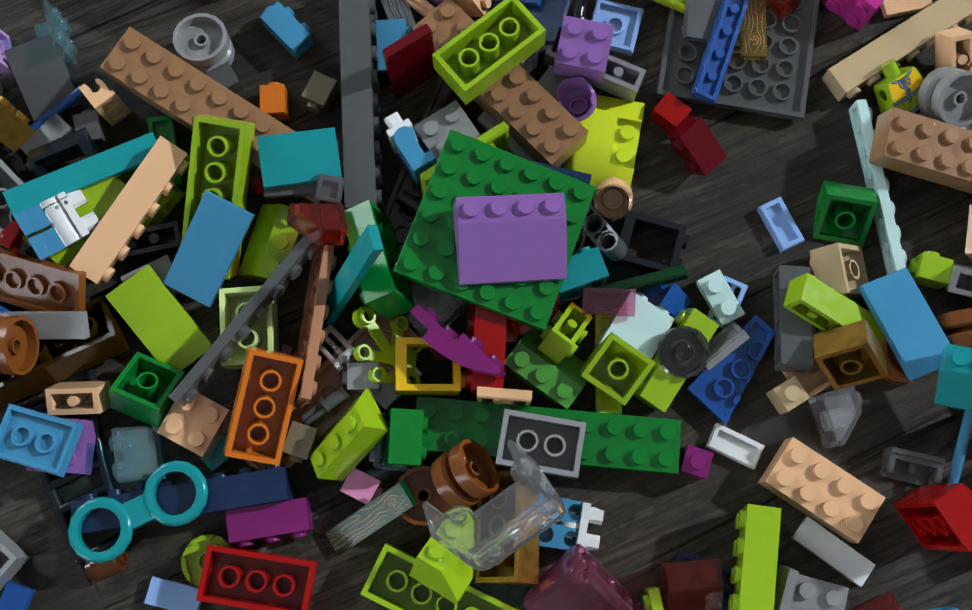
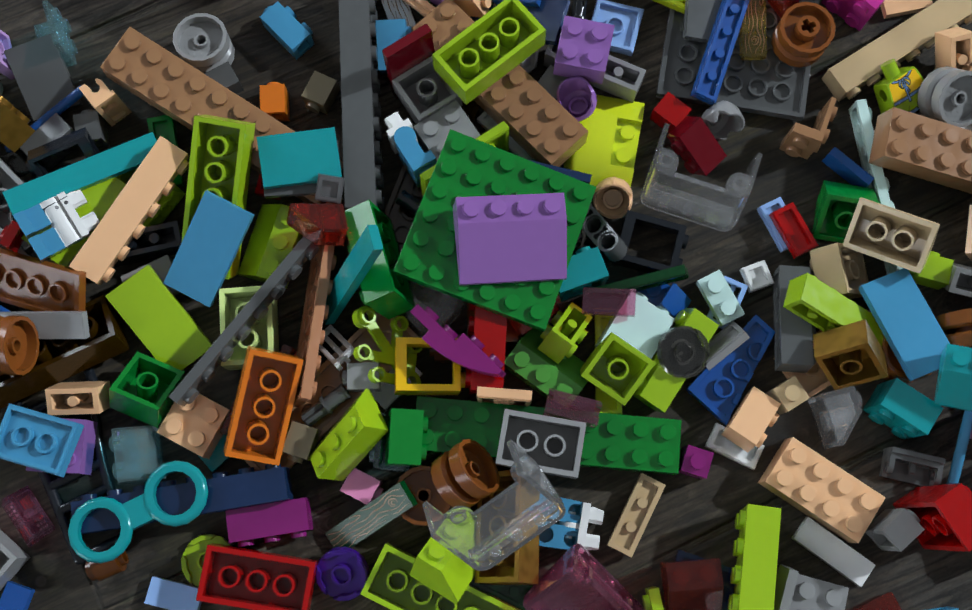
none -> clear pink slope [2,485,55,547]
none -> dark purple tile [315,547,369,601]
none -> light grey brick [392,56,463,124]
none -> clear pink hinge [543,388,602,428]
none -> tan plate [607,473,666,558]
none -> clear windscreen [640,123,763,232]
none -> light grey hair [701,100,745,140]
none -> light nougat brick [721,386,781,452]
none -> white tile [739,260,774,293]
none -> red tile [769,202,819,259]
none -> dark orange wheel [771,2,836,68]
none -> medium nougat bracket [779,97,838,159]
none -> blue tile [822,147,874,187]
none -> tan slope [842,197,940,274]
none -> teal brick [863,378,944,439]
none -> light grey piece [865,508,925,552]

